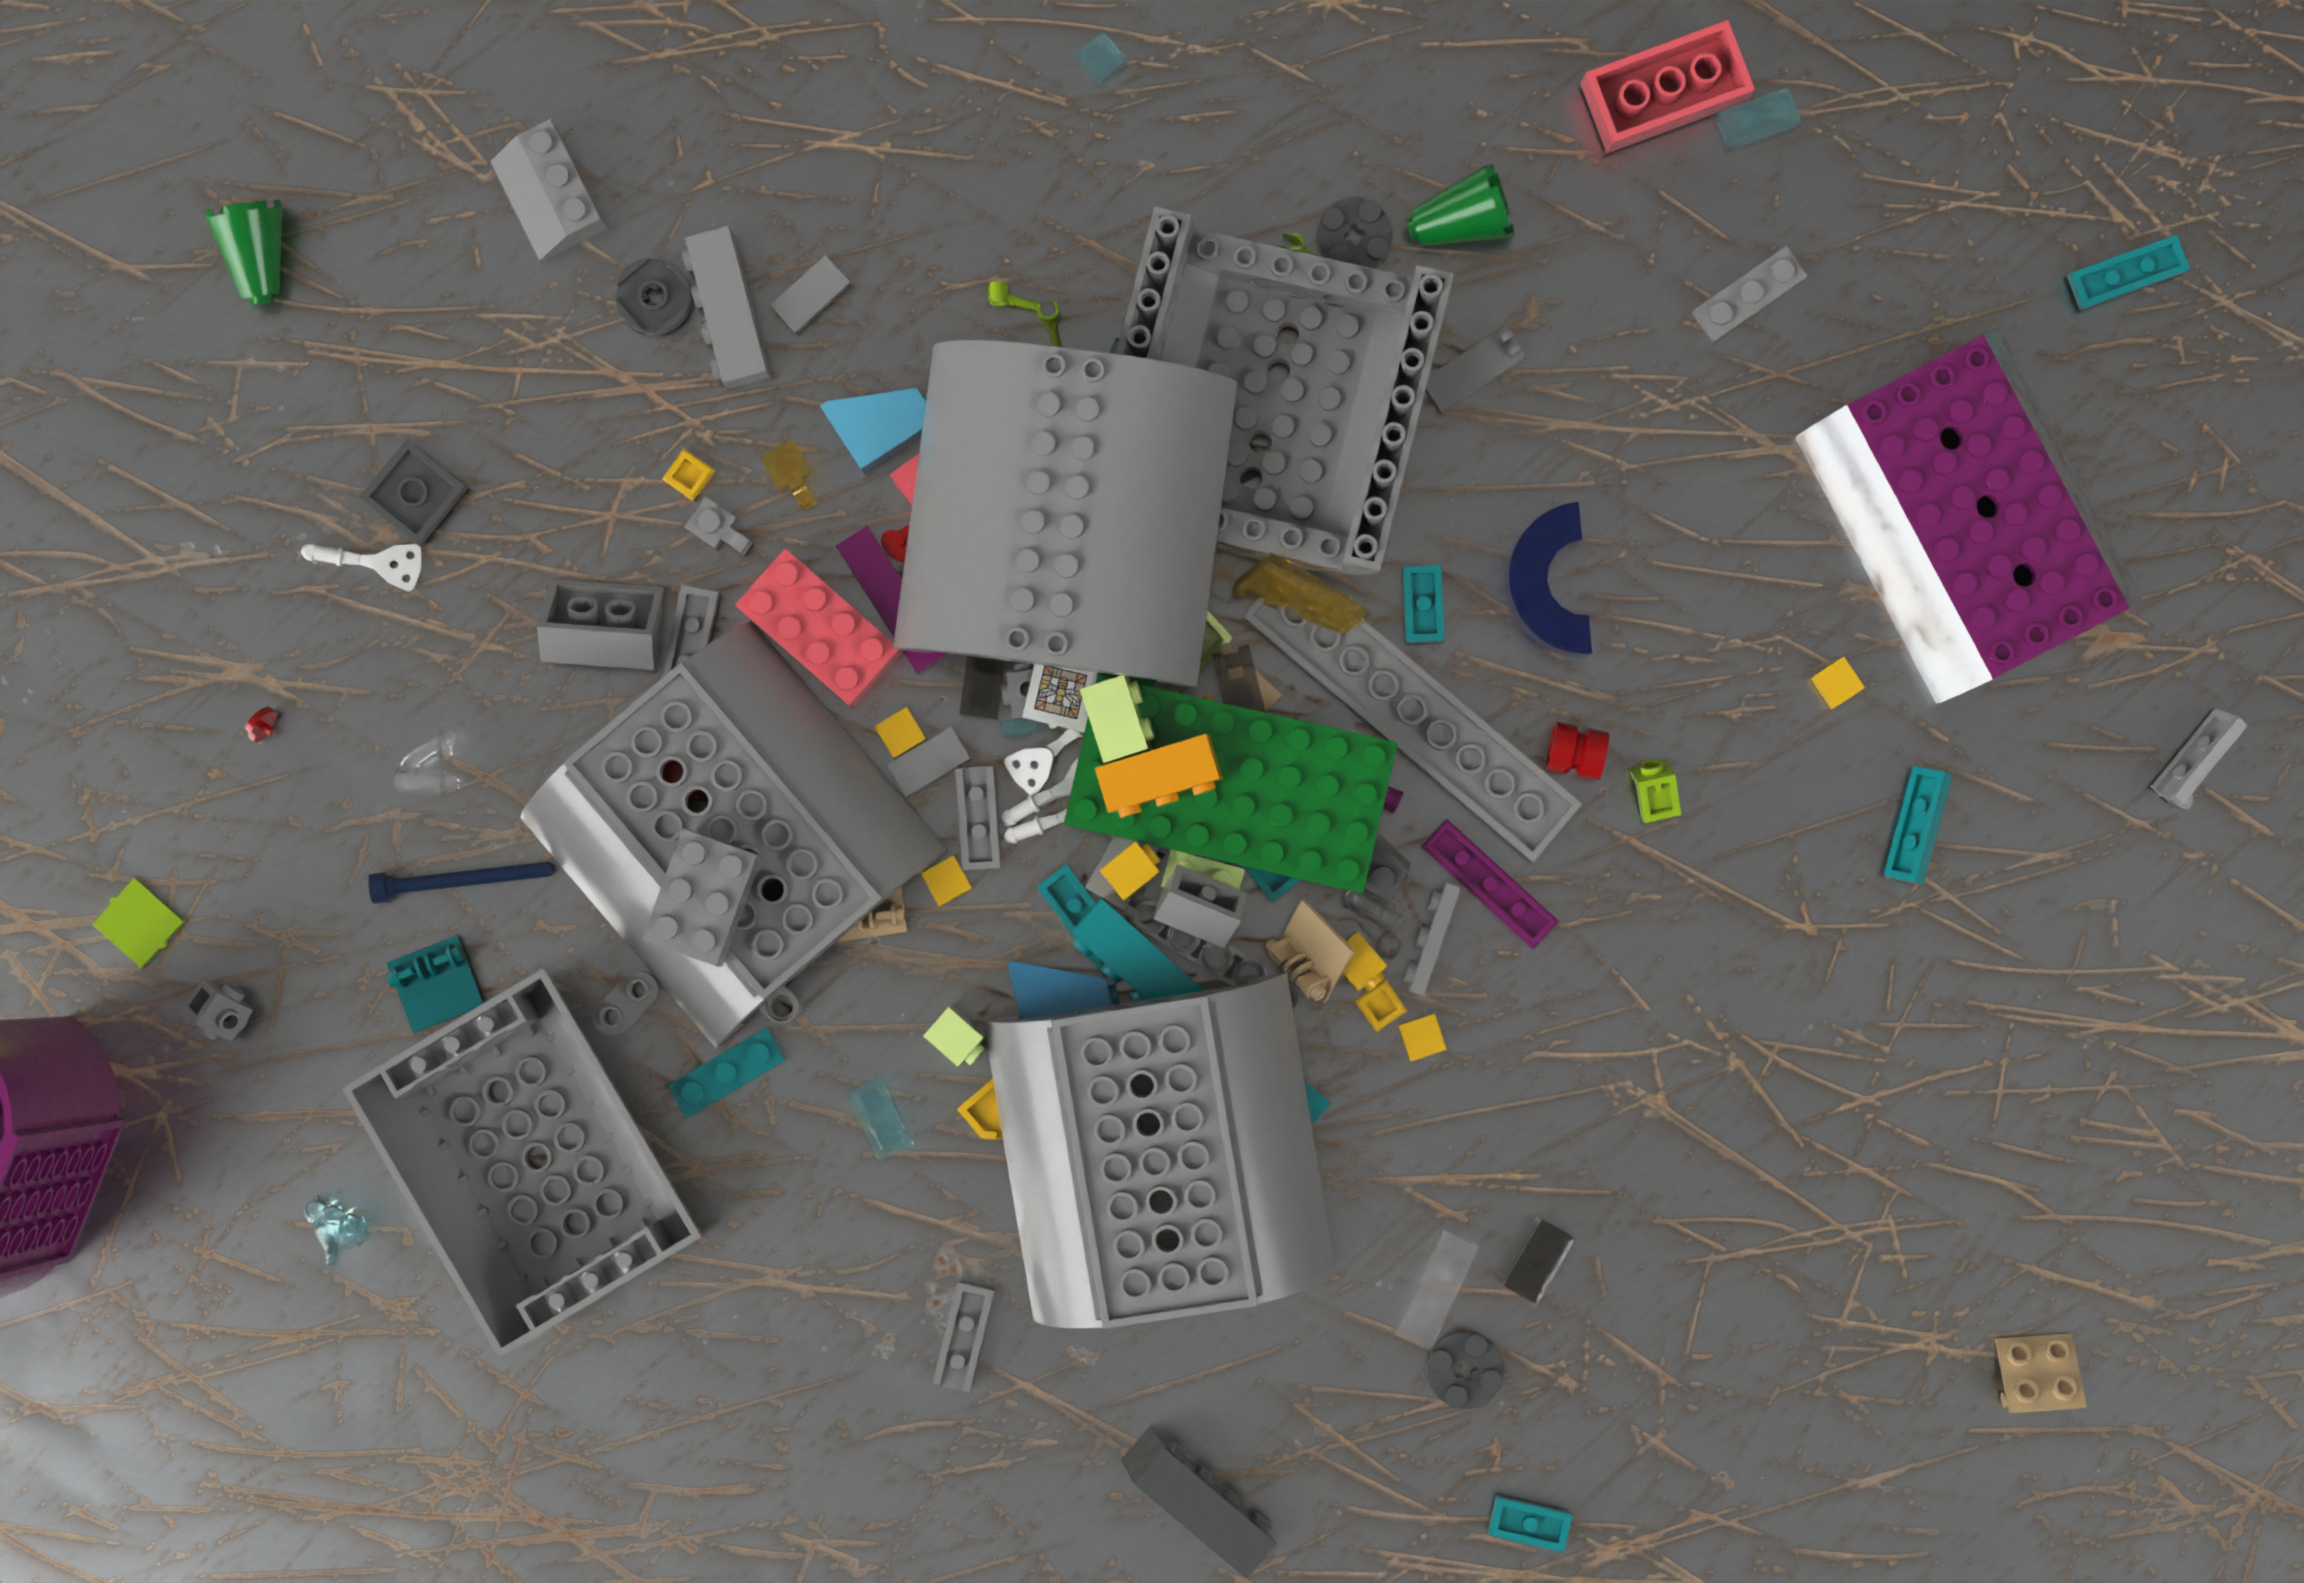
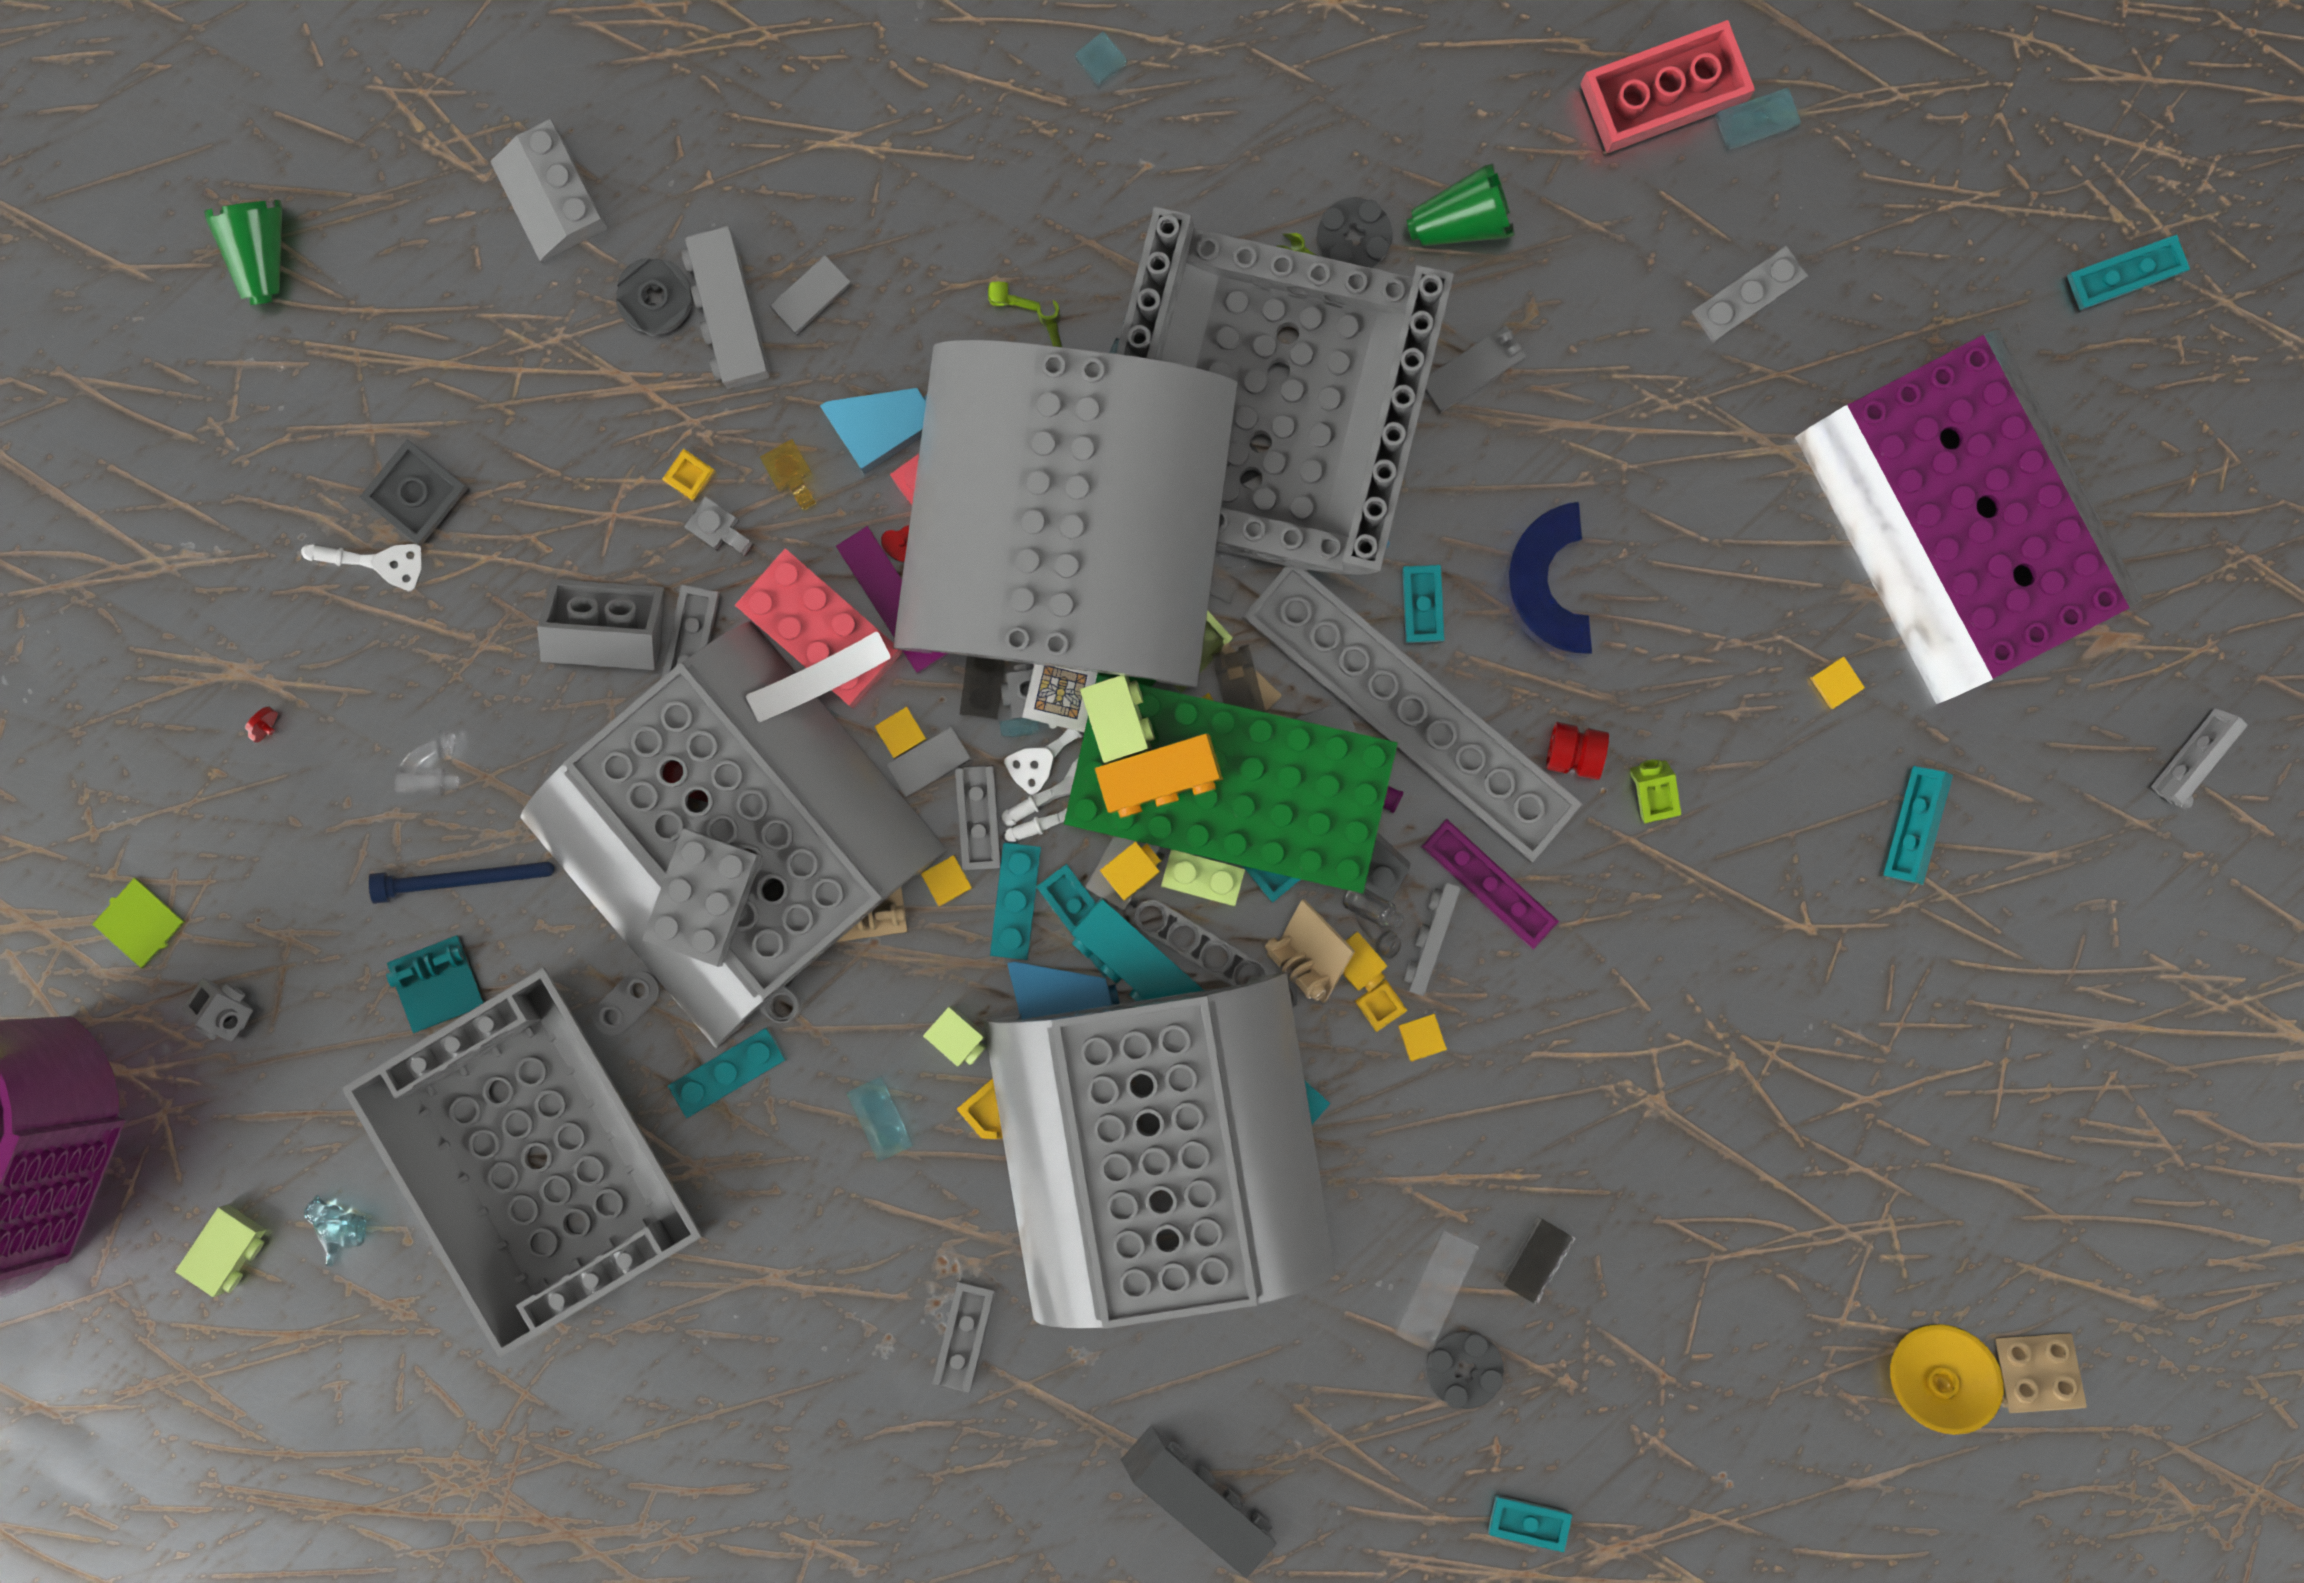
light grey brick [1154,864,1248,948] -> none
clear yellow wing [1231,552,1367,634] -> none
none -> yellowish green brick [175,1204,267,1297]
none -> white sticker [746,632,890,722]
none -> teal plate [990,843,1042,960]
none -> yellow hat [1890,1324,2004,1435]

